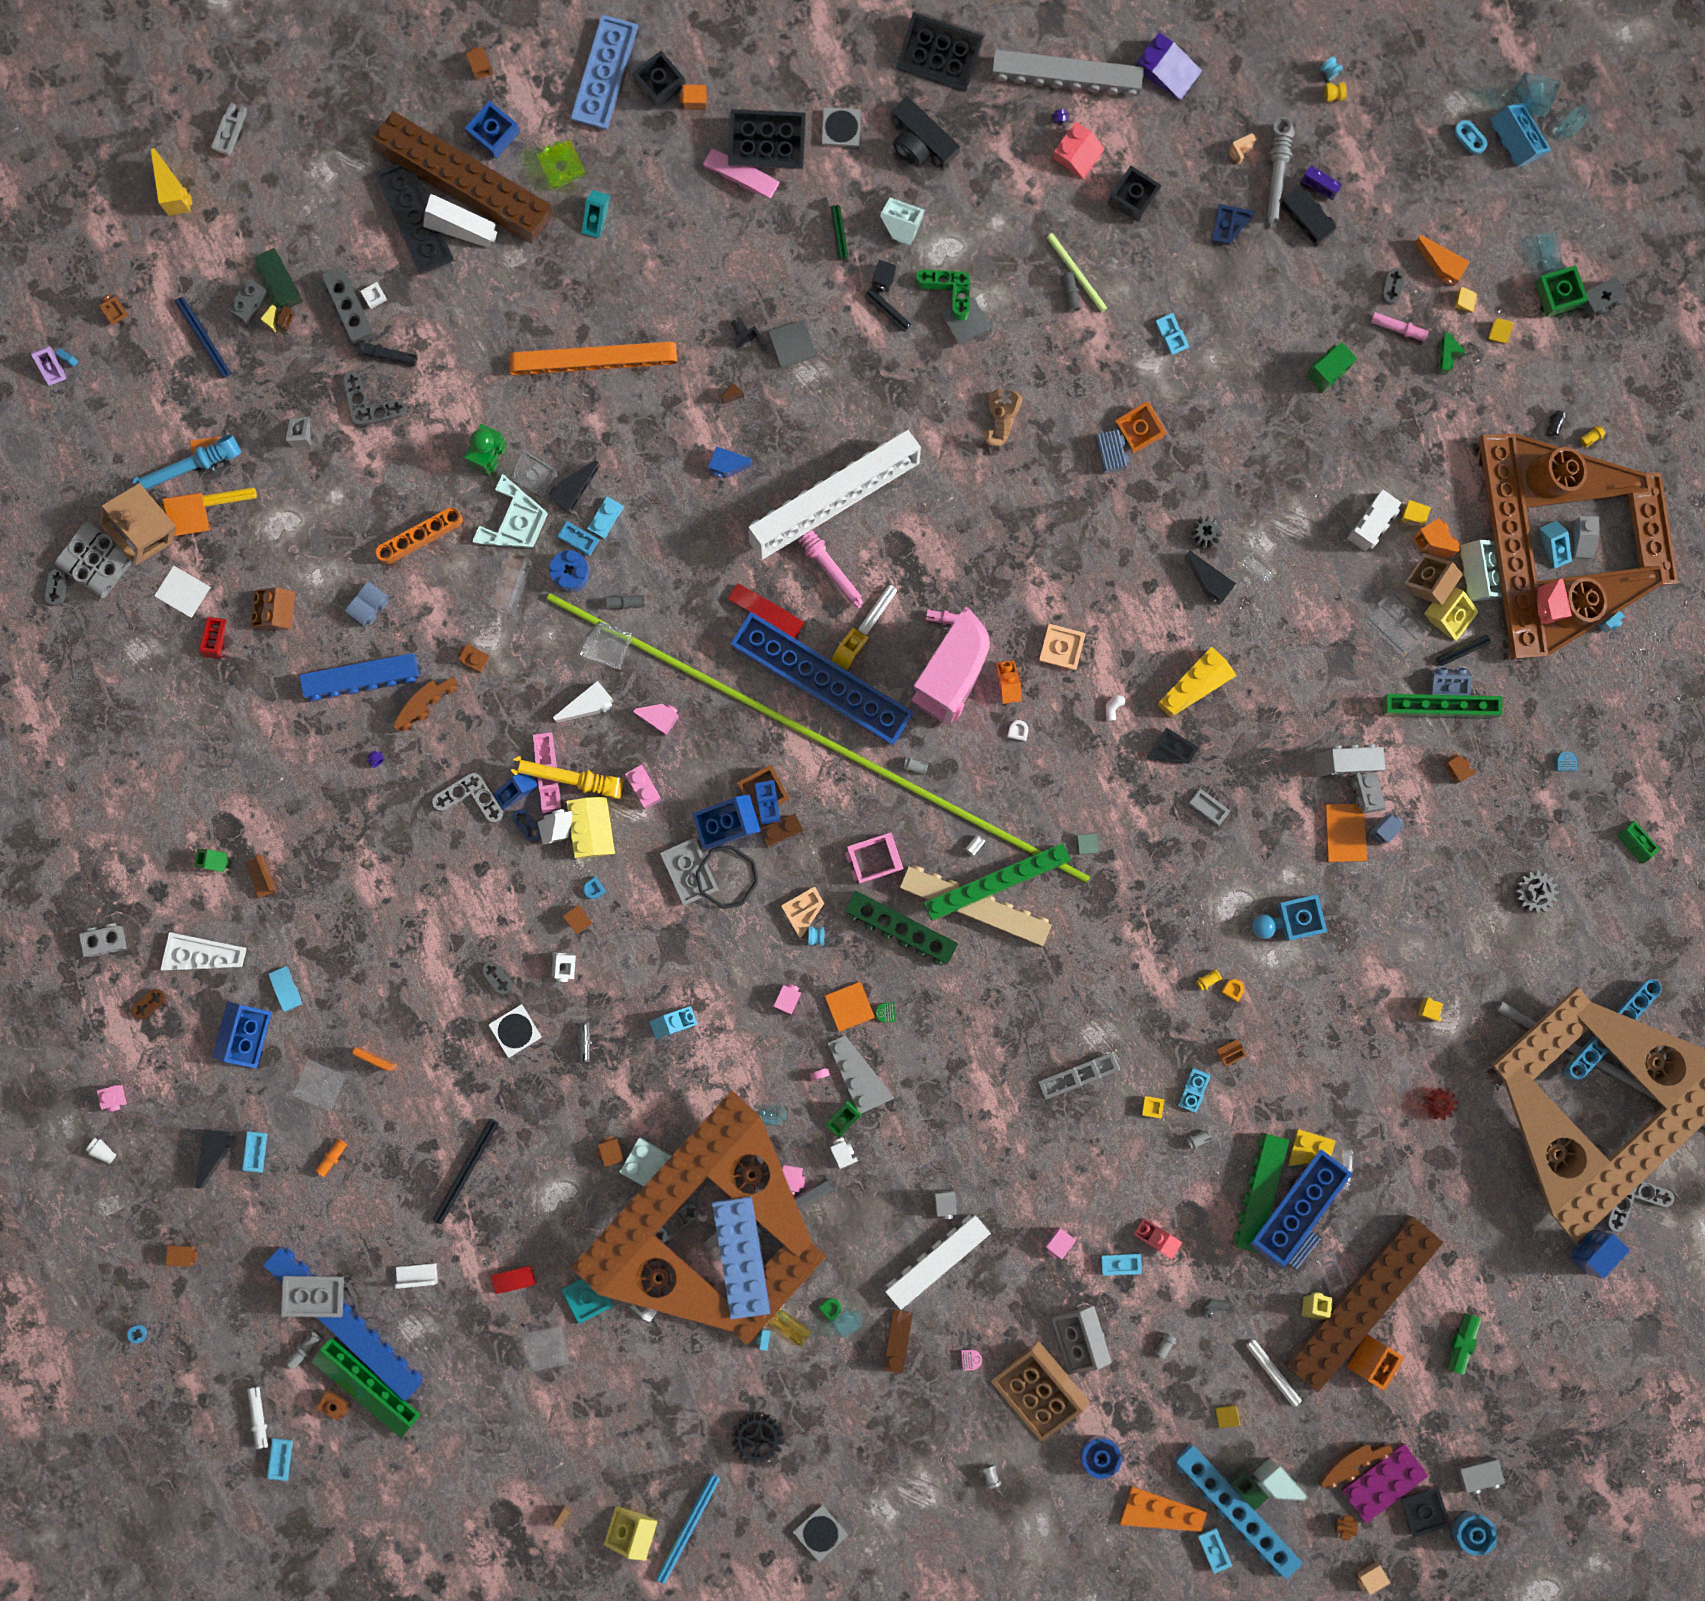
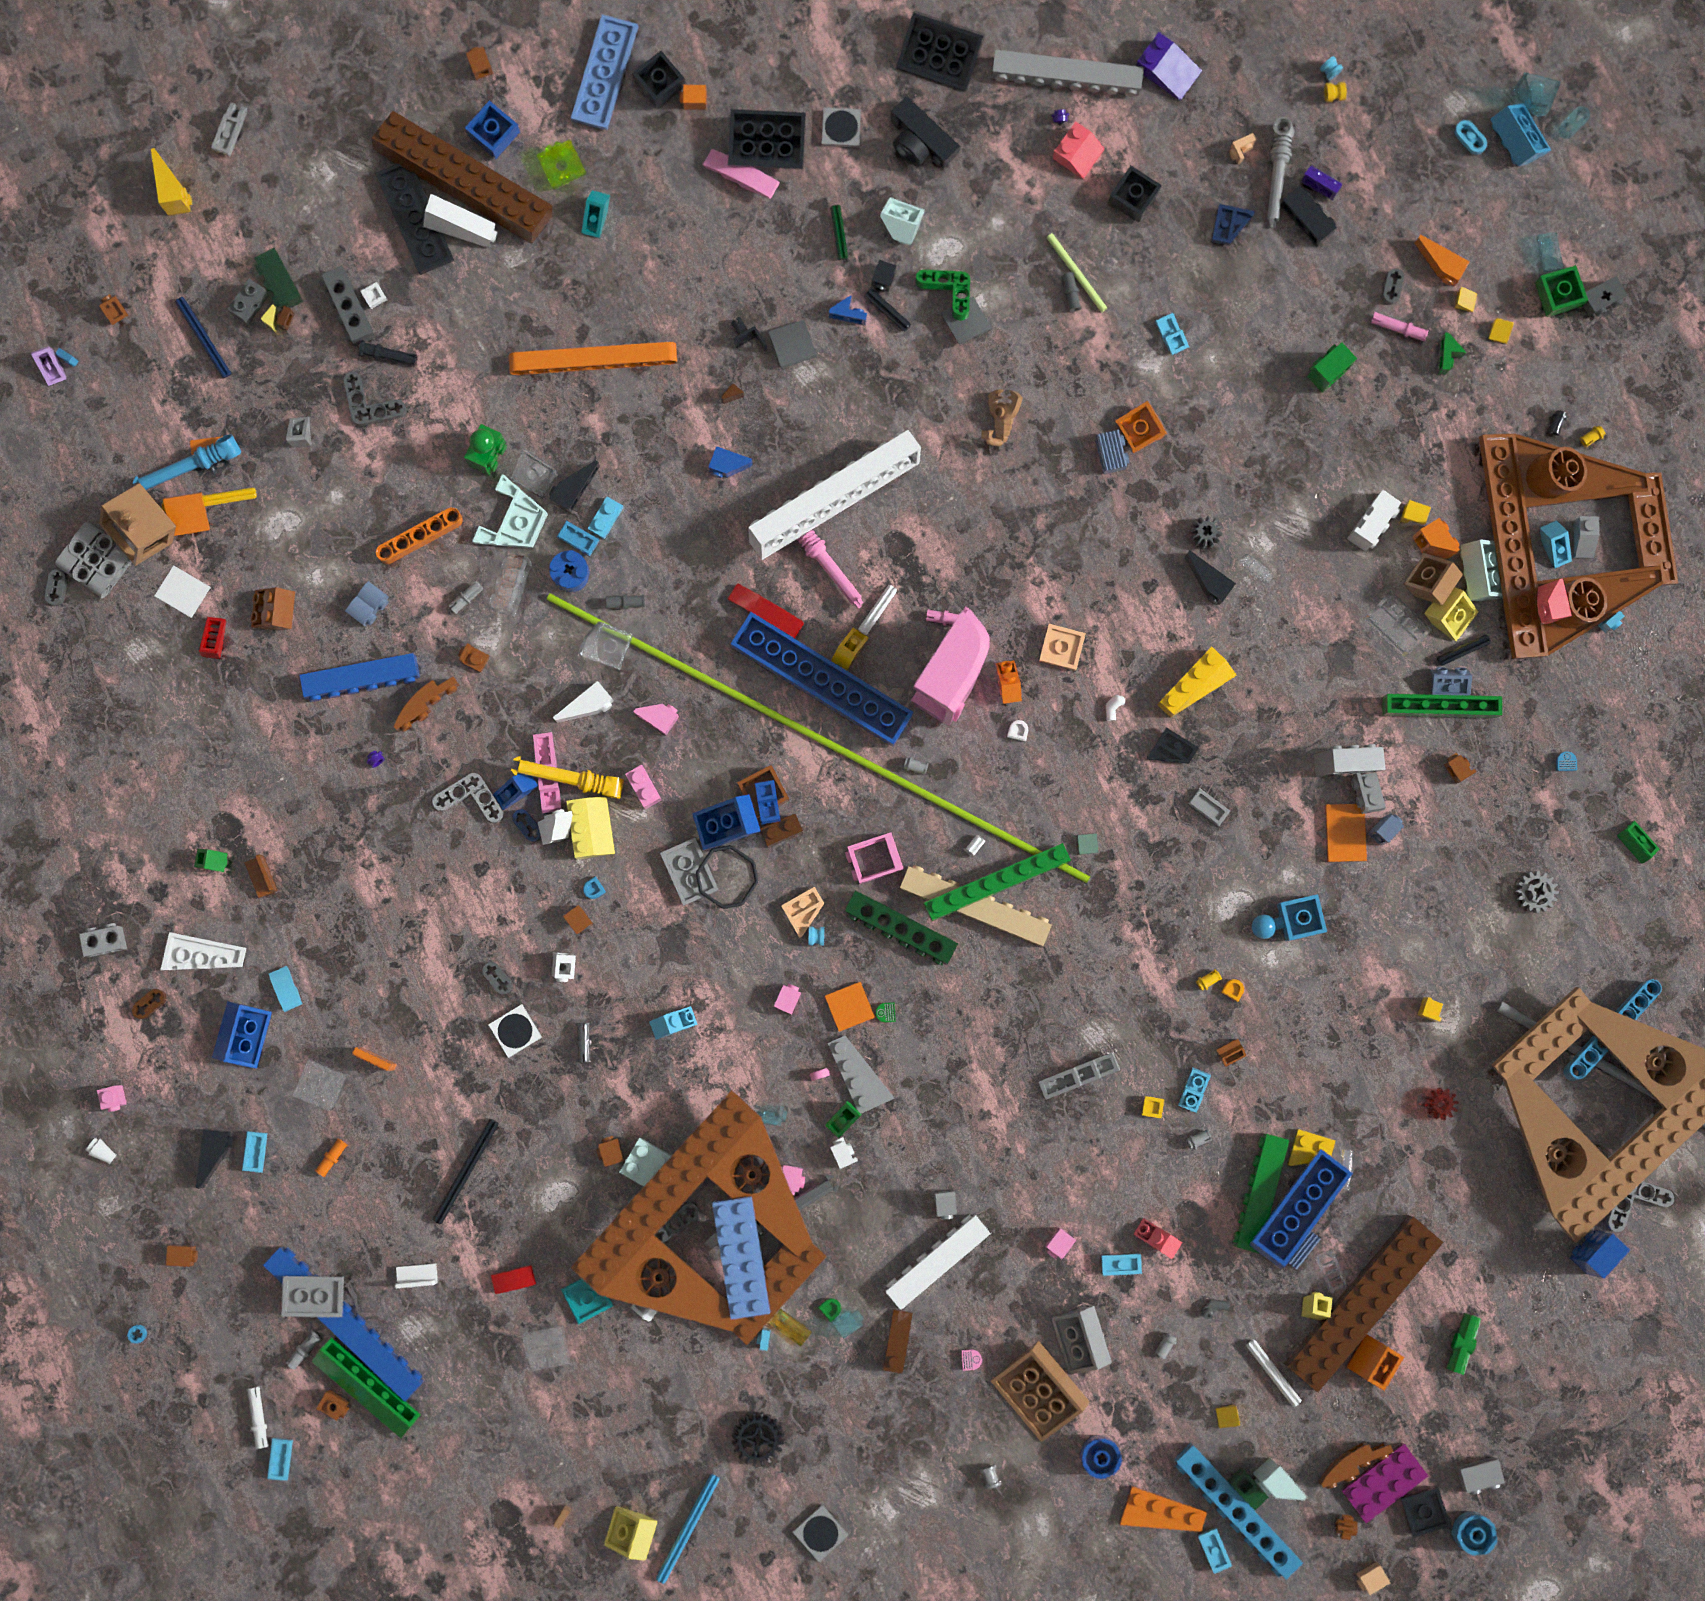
none -> light grey axle [448,581,483,614]
none -> blue slope [829,295,867,325]

